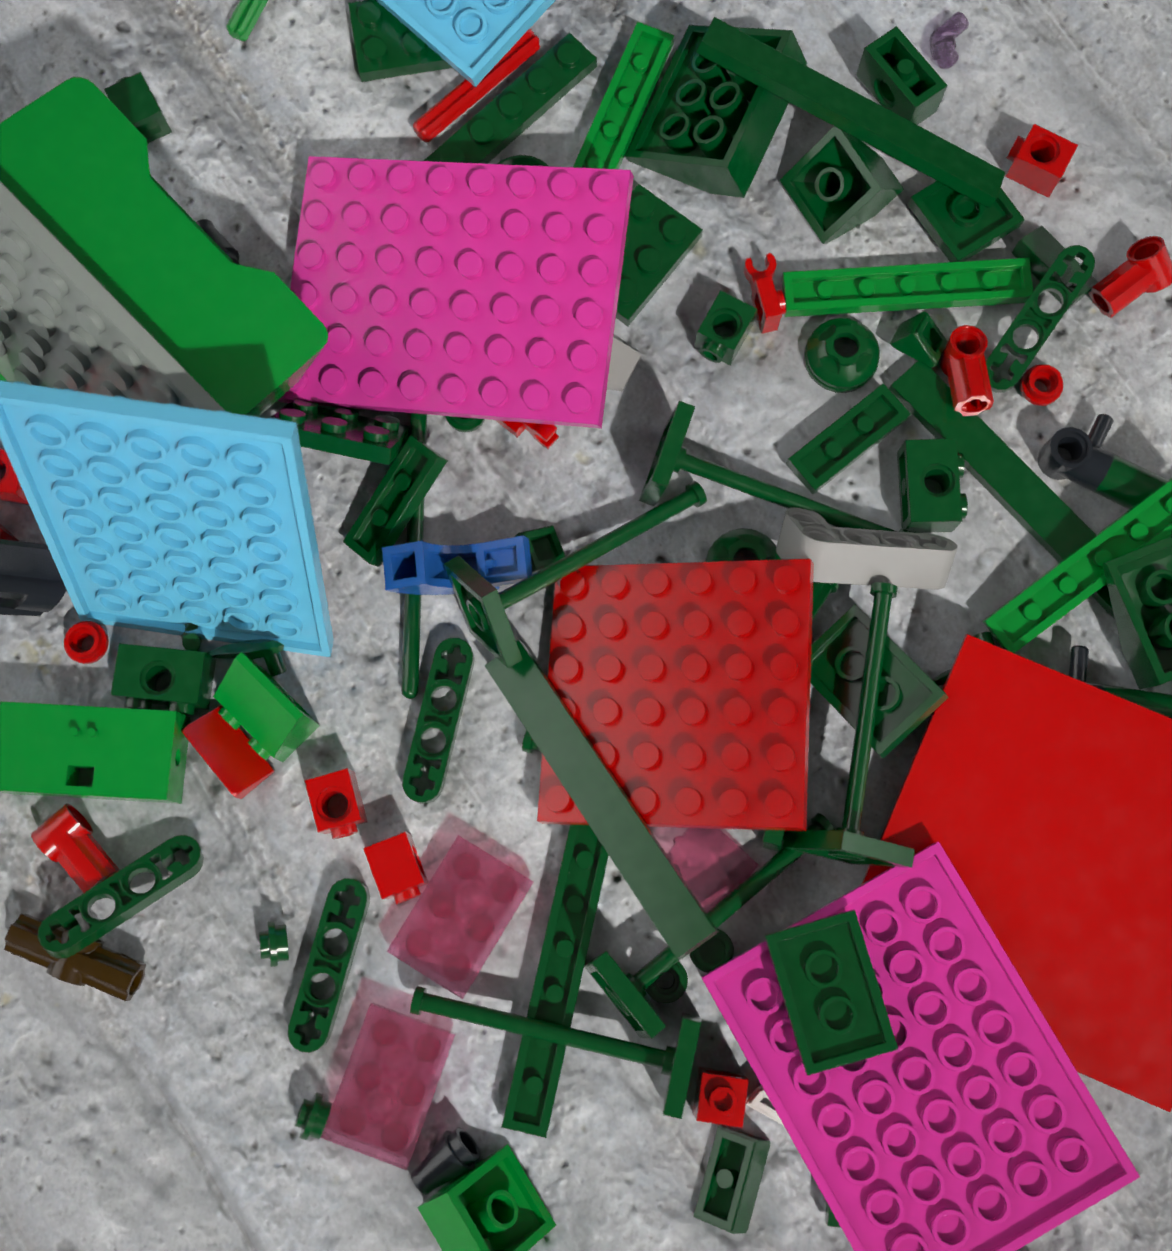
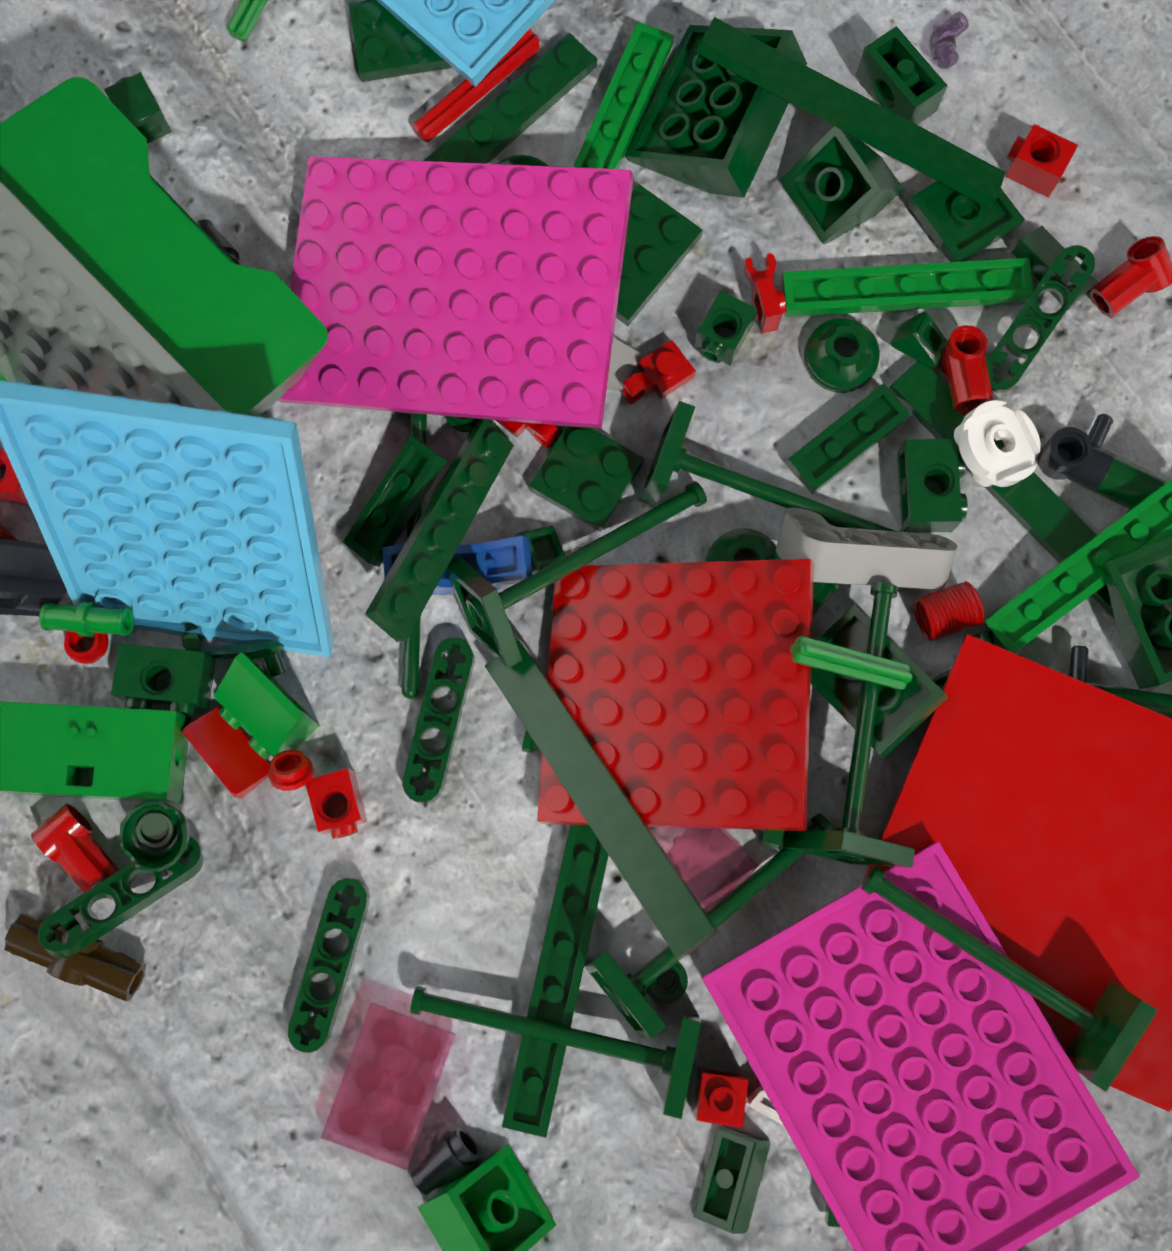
dark green plate [259,921,289,967] -> none
dark green plate [270,399,410,465] -> none
dark green plate [294,1092,332,1140] -> none
red brick [363,832,429,904] -> none
clear pink plate [387,835,534,999] -> none
dark green plate [689,929,734,973] -> none
dark green plate [764,909,898,1076] -> none
red plate [1020,364,1064,406] -> none
none -> green pin [39,602,134,637]
none -> dark green hair [119,799,190,872]
none -> red plate [268,749,314,791]
none -> dark green plate [365,419,514,642]
none -> dark green plate [529,426,644,532]
none -> red plate [621,339,696,405]
none -> green axle [790,636,912,690]
none -> dark green tile [861,866,1158,1092]
none -> red piece [913,581,984,642]
none -> white plate [954,400,1041,487]

